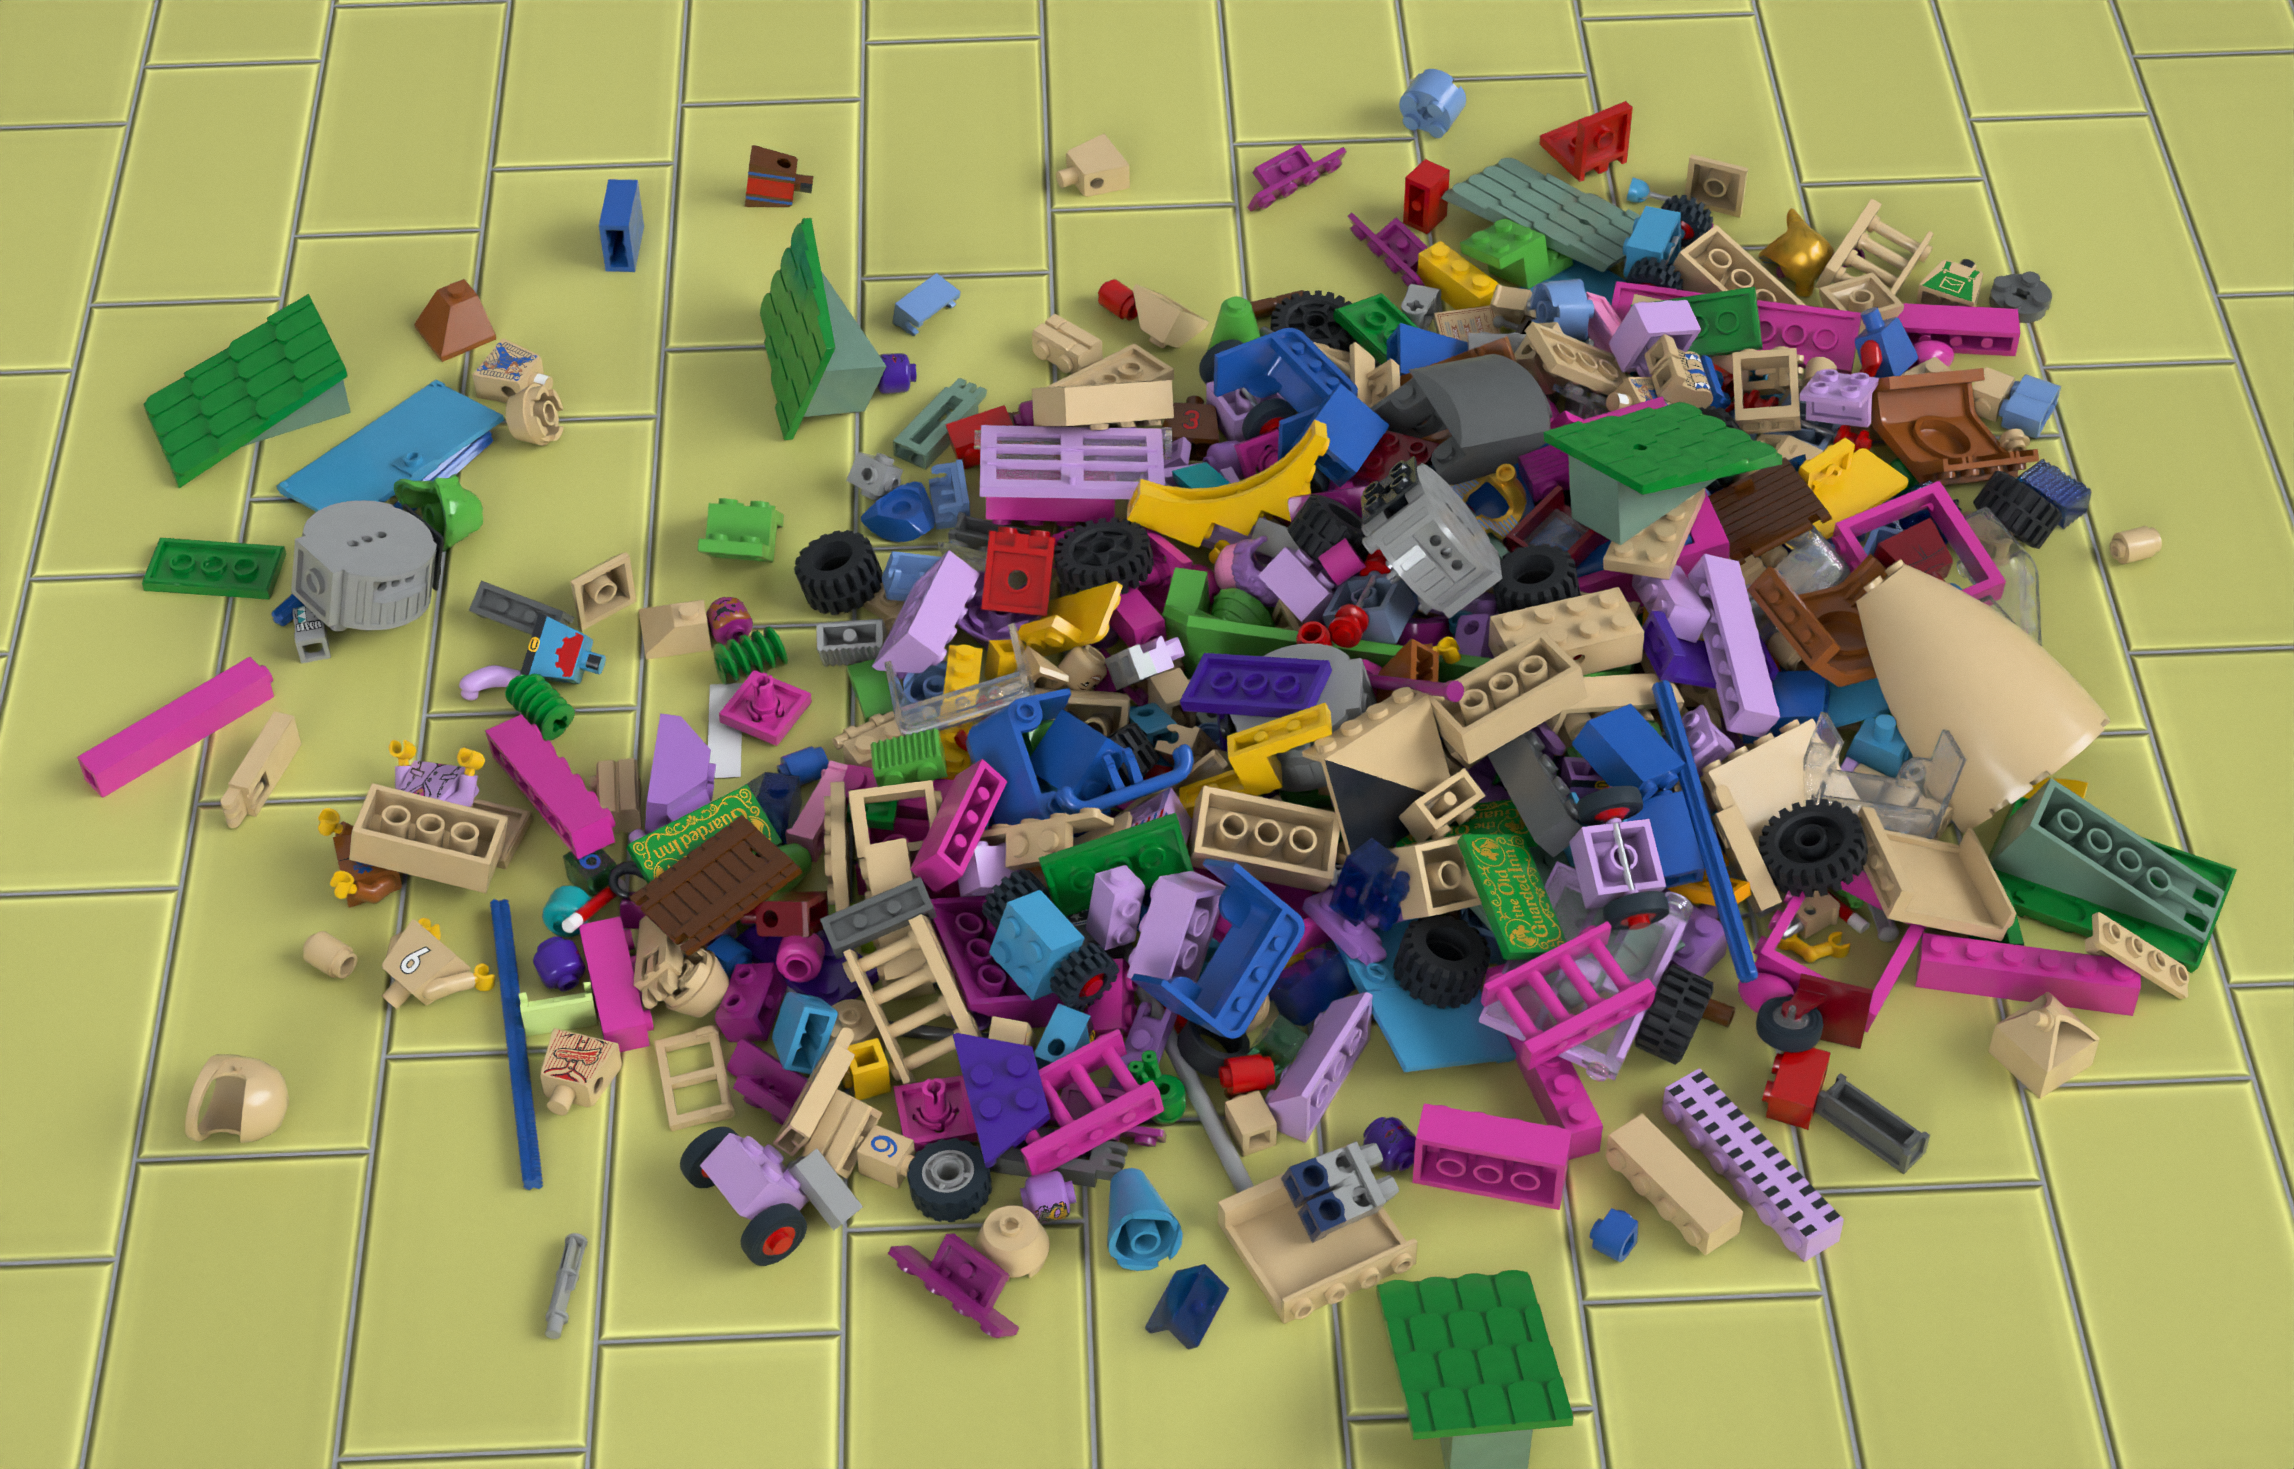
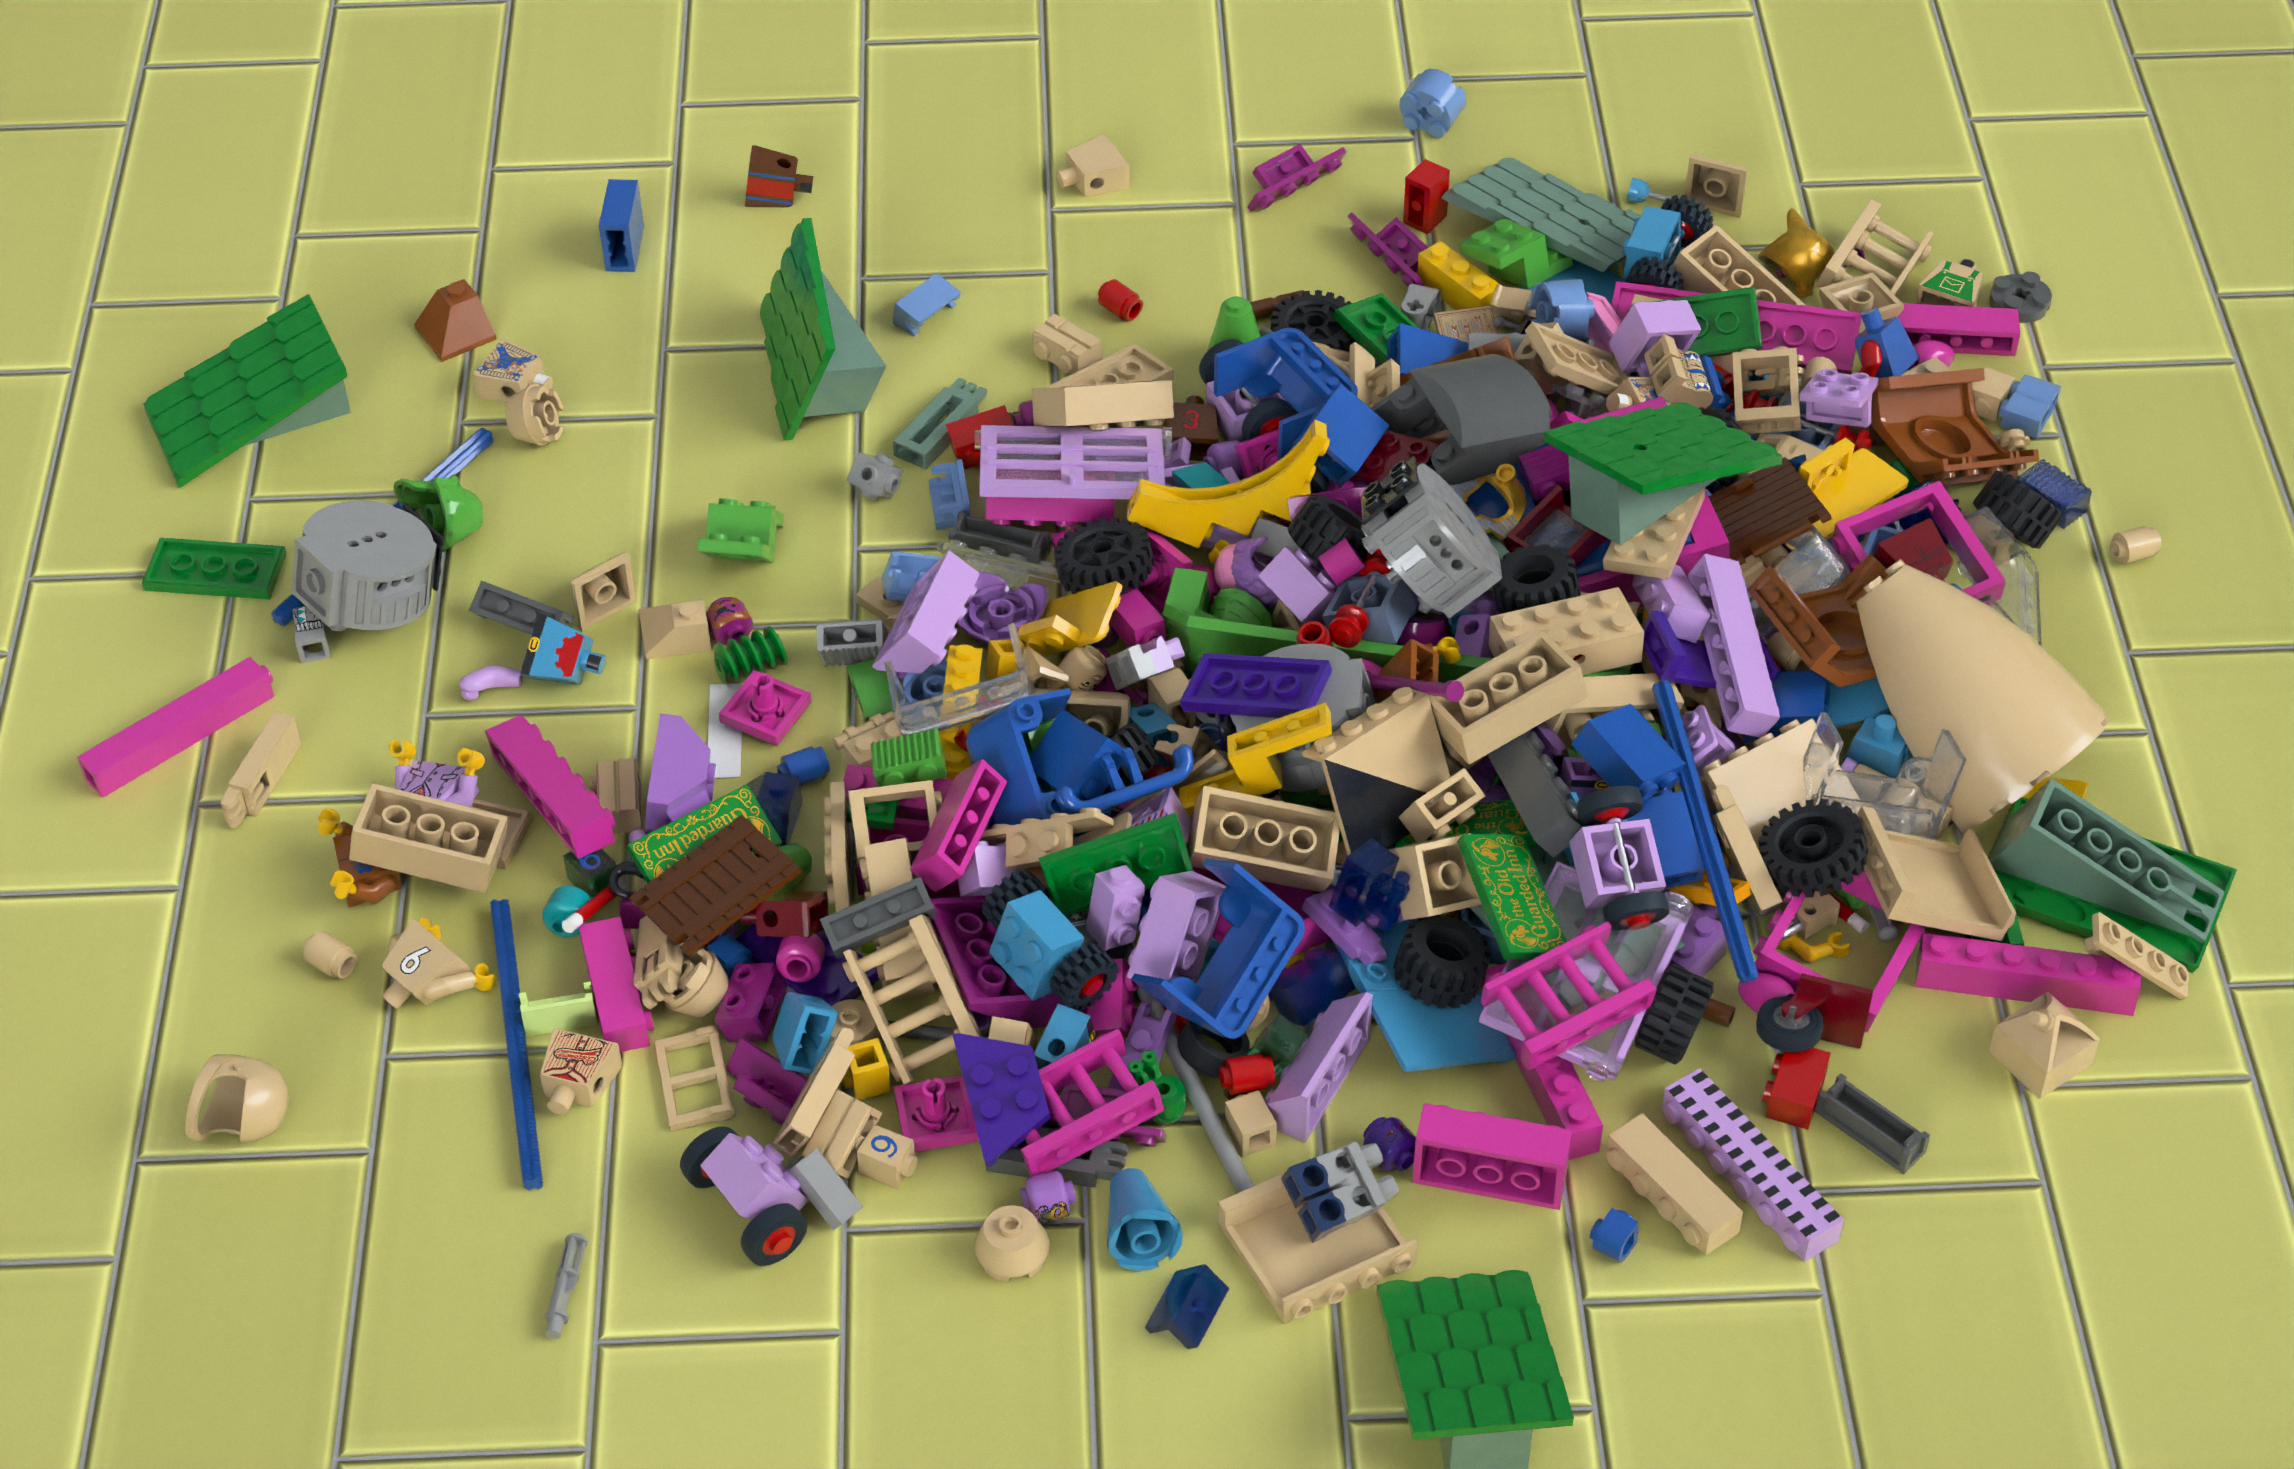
dark azure door [276,380,504,512] -> none
green piece [505,673,575,741] -> none
dark purple head [533,936,586,992] -> none
bright pink container [785,761,848,862] -> none
black tyre [794,530,883,615] -> none
blue hat [861,481,935,542] -> none
dark purple head [877,353,917,394] -> none
magenta bracket [888,1234,1019,1338] -> none
black wheel [907,1138,992,1222] -> none
red bracket [981,527,1057,617] -> none
tan slope [1133,284,1209,349] -> none
red bracket [1539,101,1633,182] -> none

